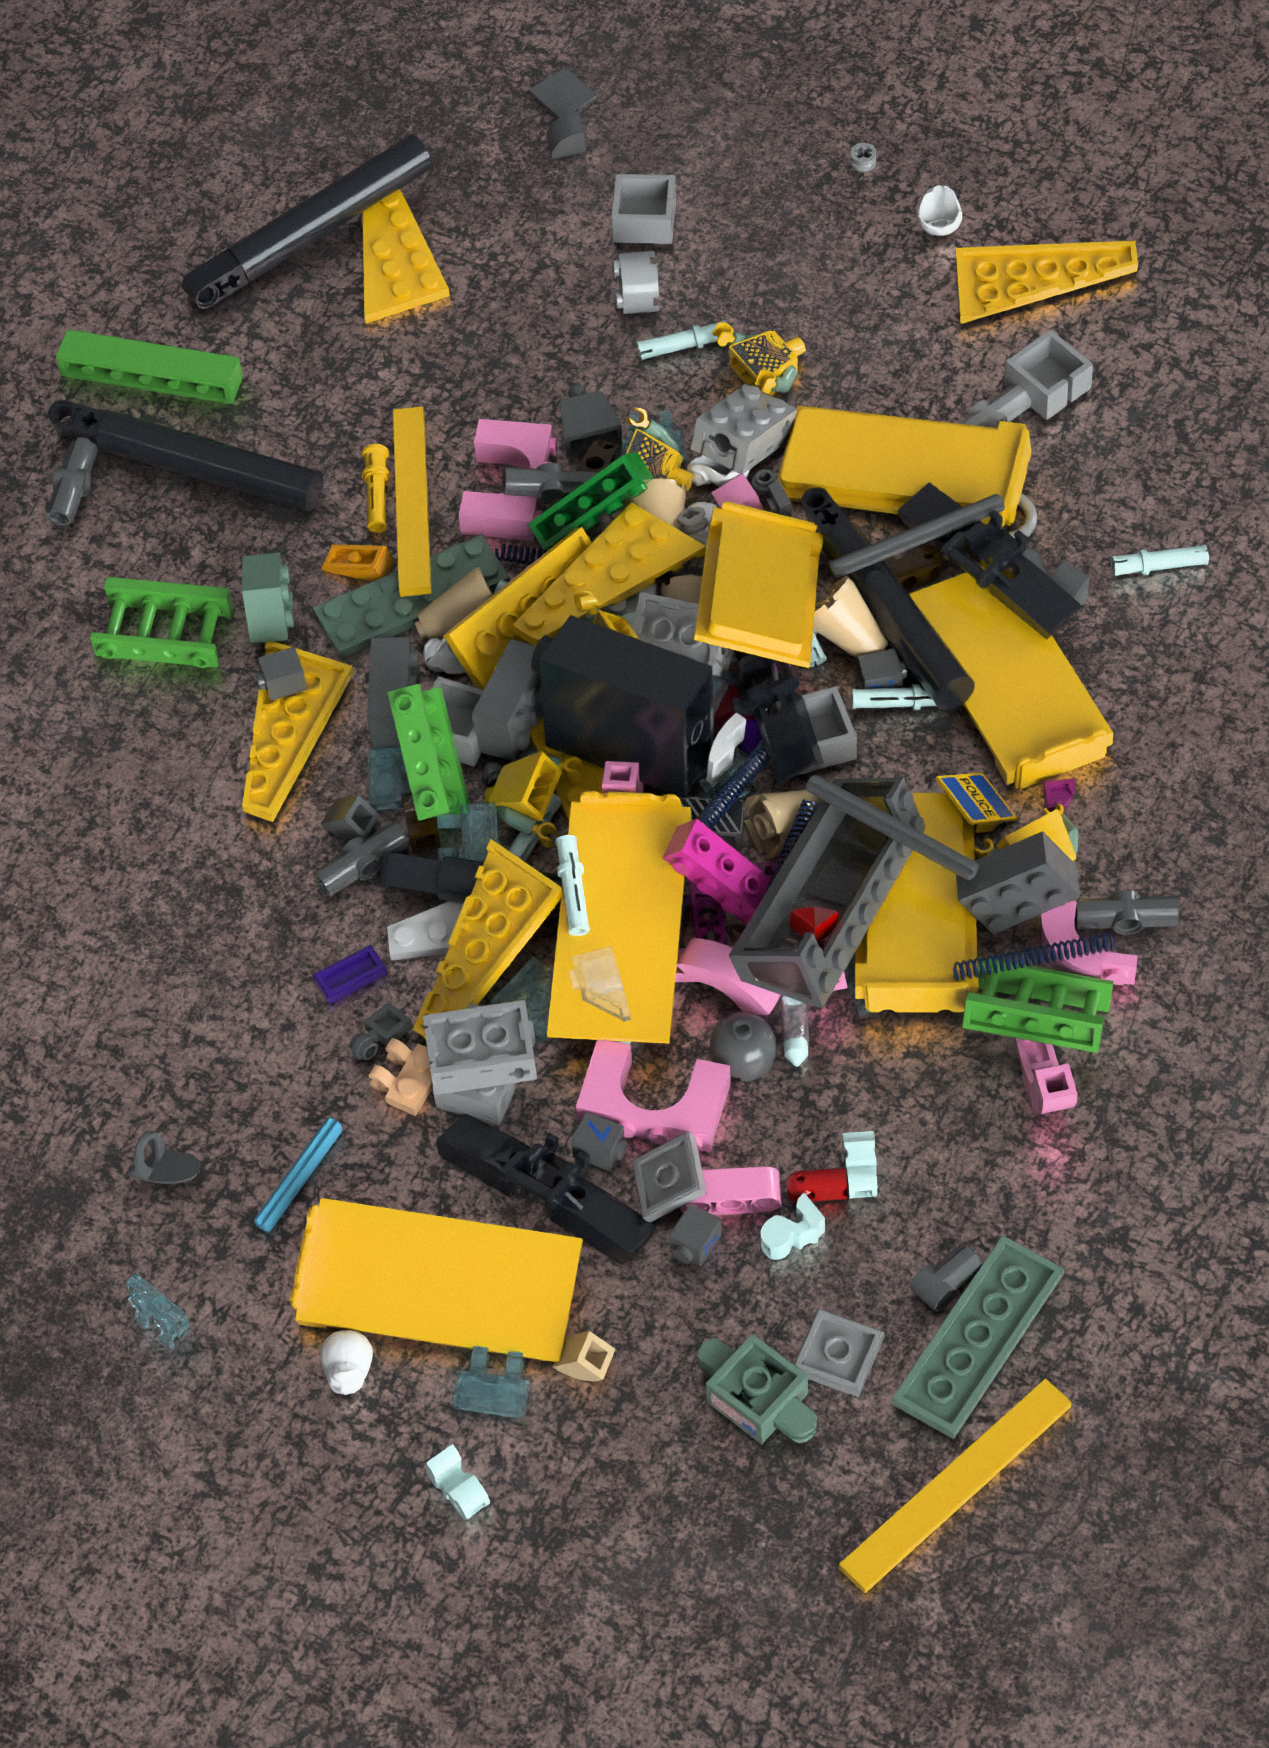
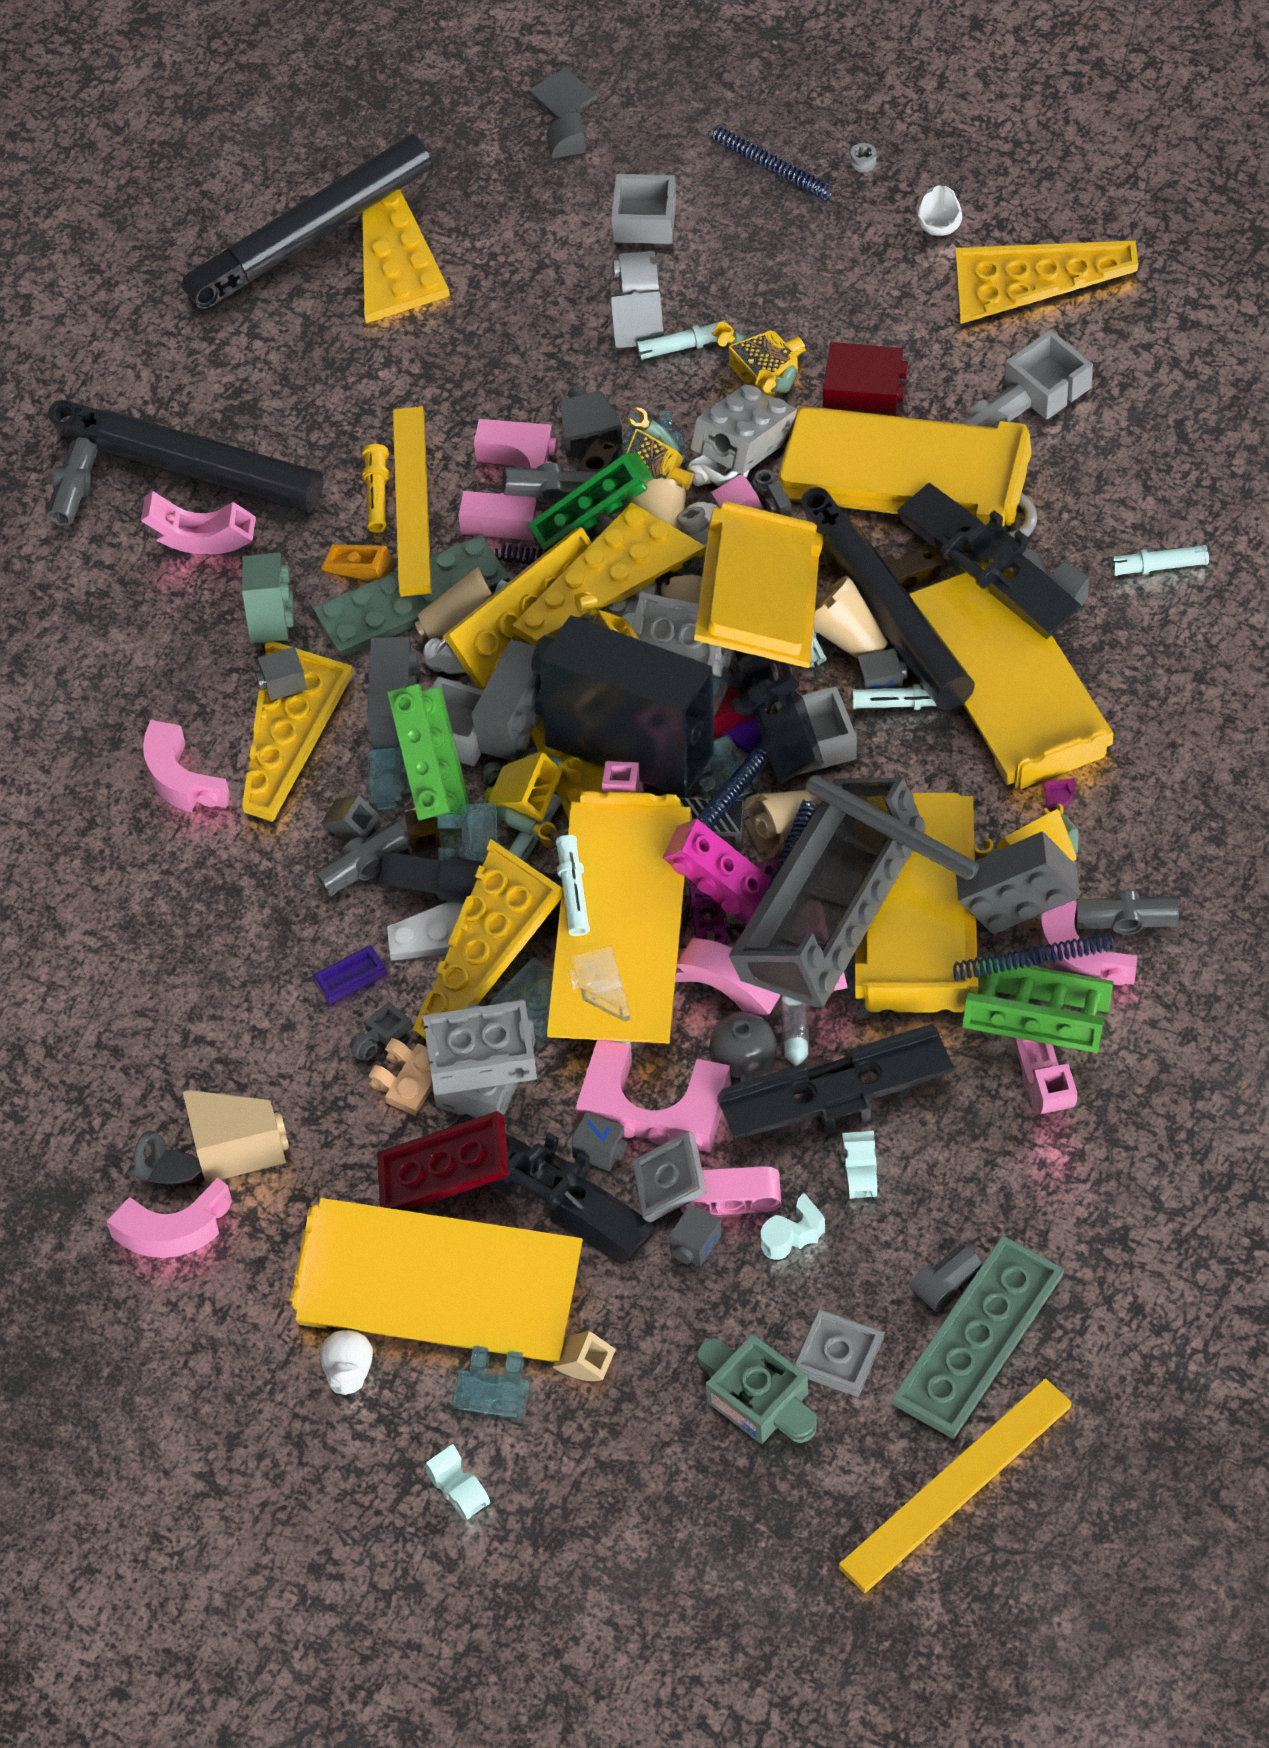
bright green brick [56,329,243,404] -> none
bright green fence [90,577,234,668] -> none
clear light blue plate [126,1272,191,1349] -> none
medium azure axle [254,1117,342,1232] -> none
white slope [706,712,746,784] -> none
red piece [786,1167,848,1203] -> none
red slope [790,907,839,943] -> none
dark grey axle [829,494,1005,578] -> none
piece [935,772,1018,833] -> none
none -> bright pink arch [106,1178,232,1258]
none -> bright pink arch [141,491,256,554]
none -> bright pink arch [143,720,230,812]
none -> tan slope [183,1090,290,1183]
none -> dark red plate [377,1111,508,1211]
none -> piece [610,290,664,349]
none -> dark blue piece [708,125,833,200]
none -> black piece [717,1024,954,1139]
none -> dark red brick [823,342,908,415]

